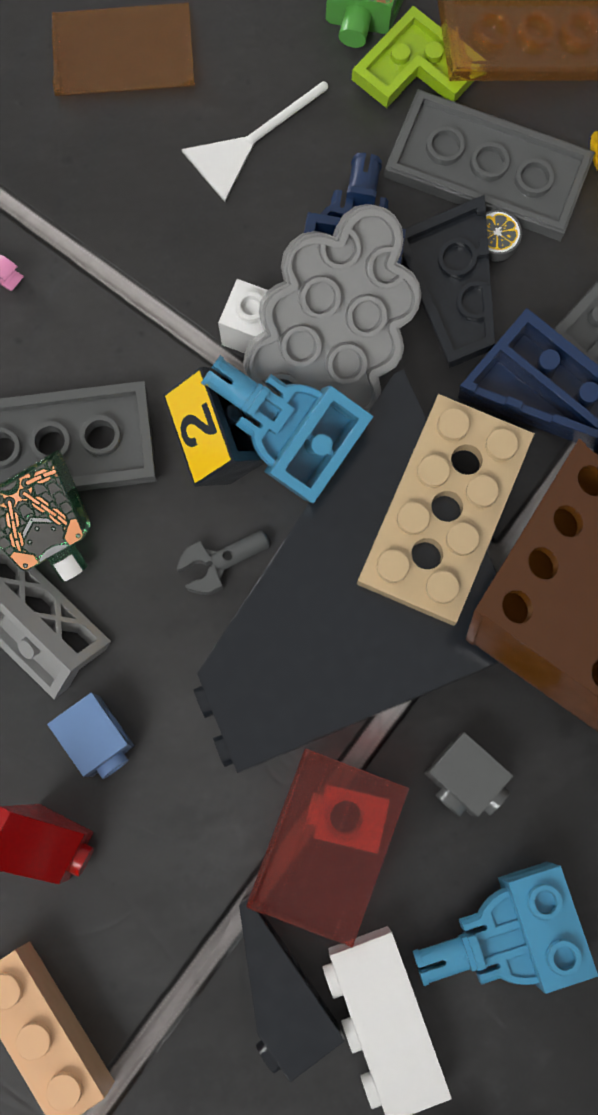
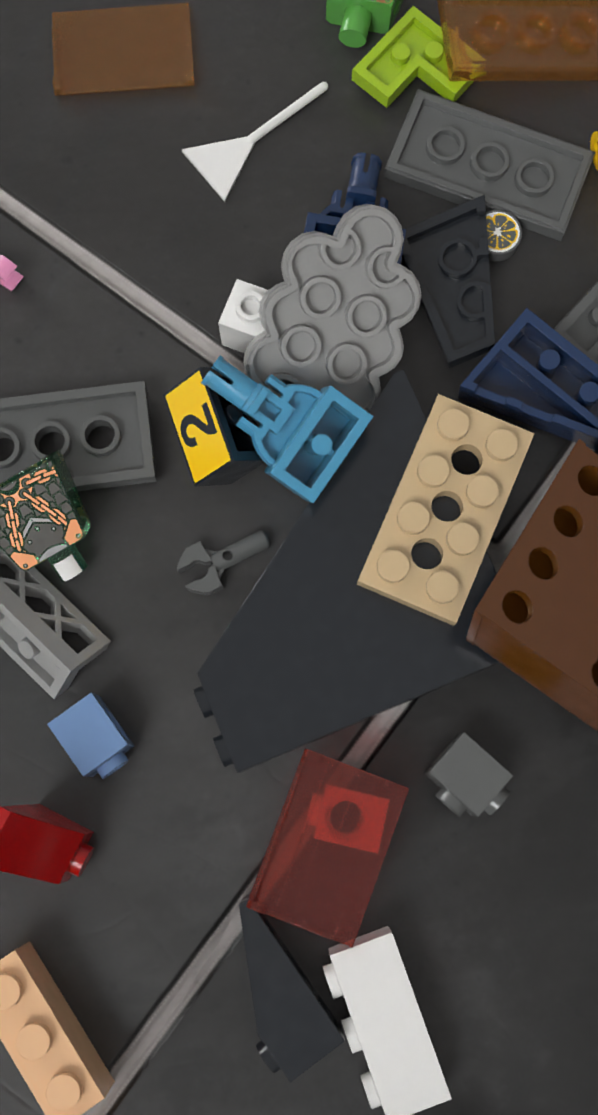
dark azure brick [412,862,598,994] -> none

